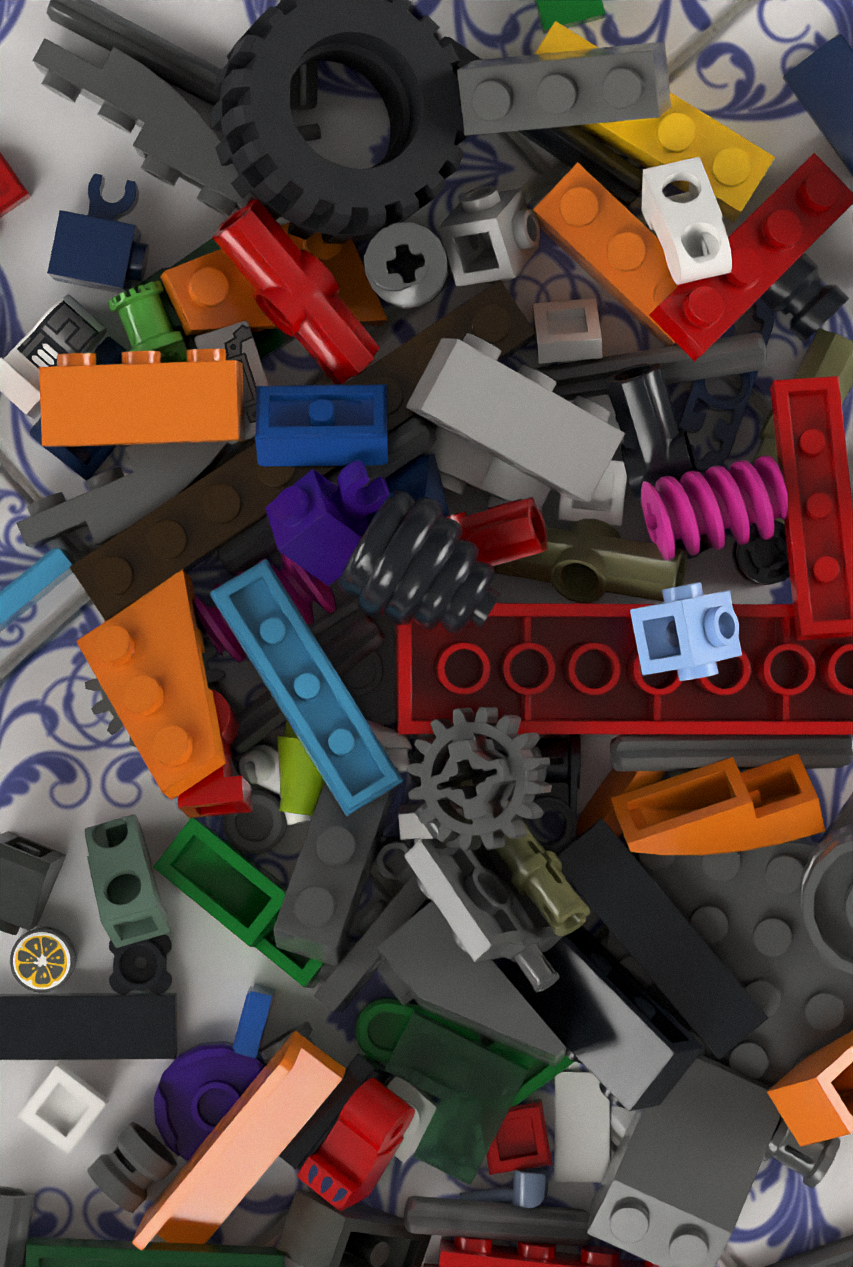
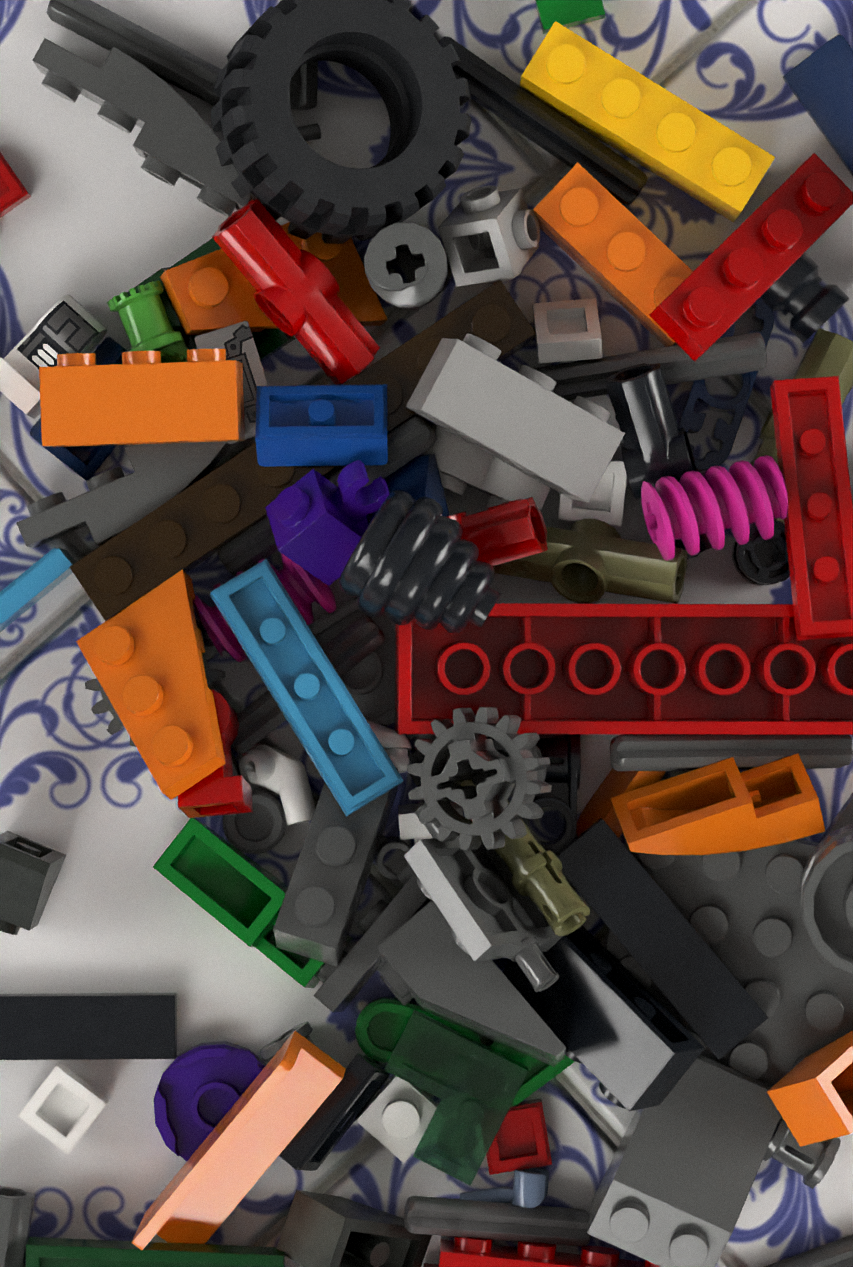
dark grey tile [10,927,76,993] -> none
dark blue brick [47,173,149,293] -> none
sand green leg [85,814,171,948] -> none
dark grey wheel [87,1122,177,1213] -> none
black plate [109,934,172,995] -> none
blue tile [232,984,276,1059] -> none
lime cone [277,721,325,816] -> none
red leg [296,1077,415,1212] -> none
dark grey brick [457,41,671,136] -> none
white sticker [554,1072,610,1183] -> none
light blue brick [630,582,742,681] -> none
white leg [641,157,732,285] -> none

